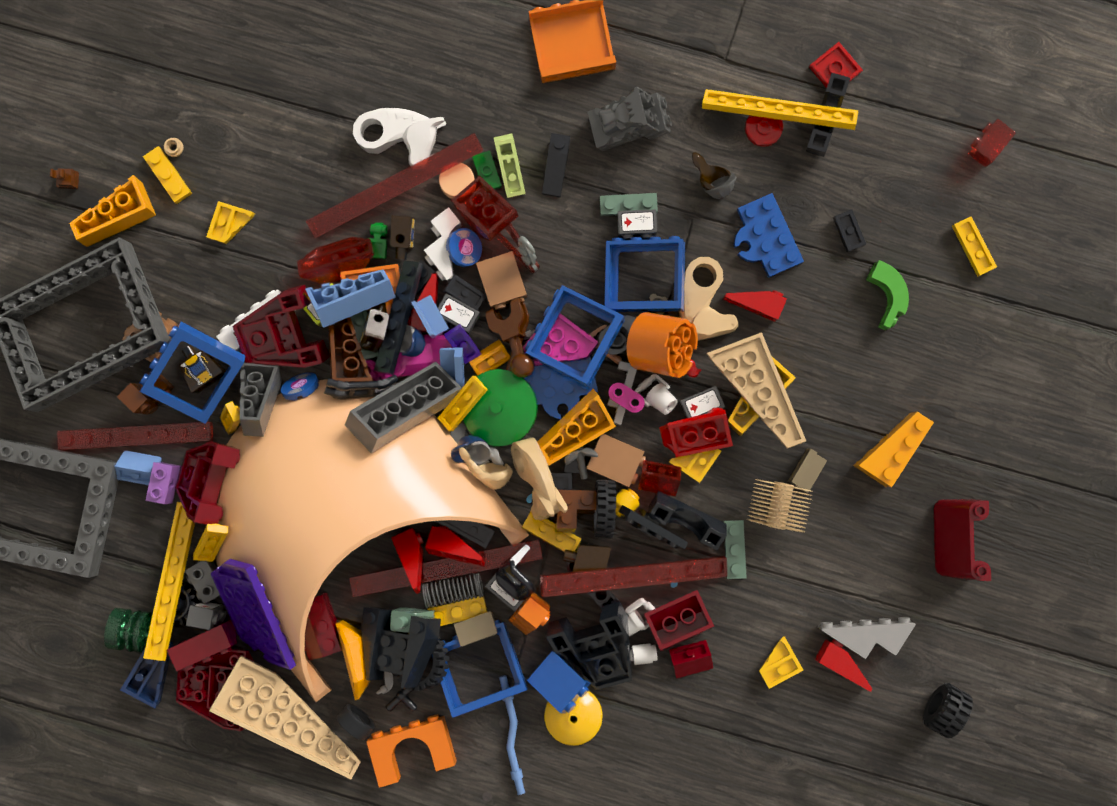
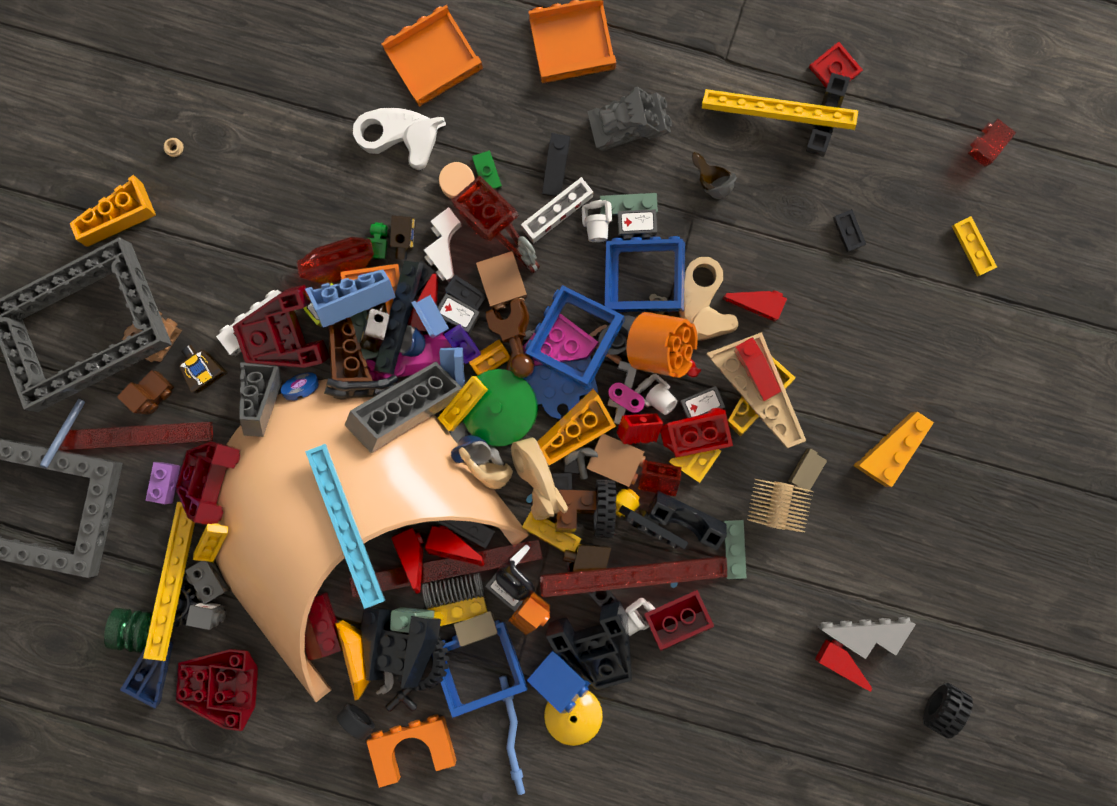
reddish brown piece [50,168,79,189] -> none
medium blue panel [115,451,162,485] -> none
blue piece [140,322,245,424] -> none
yellow plate [143,146,192,204] -> none
dark red slope [167,620,237,672] -> none
yellow wing [206,201,255,244] -> none
tan wing [209,655,361,779] -> none
dark purple plate [210,559,296,670] -> none
yellow plate [220,401,240,435] -> none
clear red plate [306,132,484,238] -> none
blue tile [446,228,482,267] -> none
yellowish green slope [494,134,525,198] -> none
white brick [630,643,657,665] -> none
dark red panel [669,640,713,678] -> none
blue plate [734,193,804,278] -> none
red tile [745,115,783,147] -> none
yellow wing [759,636,803,689] -> none
bright green arch [866,260,909,330] -> none
dark red windscreen [933,499,991,581] -> none
none -> sand blue bar [40,399,85,469]
none -> medium azure plate [305,444,385,609]
none -> orange panel [381,5,483,107]
none -> white brick [521,177,593,244]
none -> white piece [582,200,612,242]
none -> red brick [617,413,663,445]
none -> red slope [734,337,781,401]

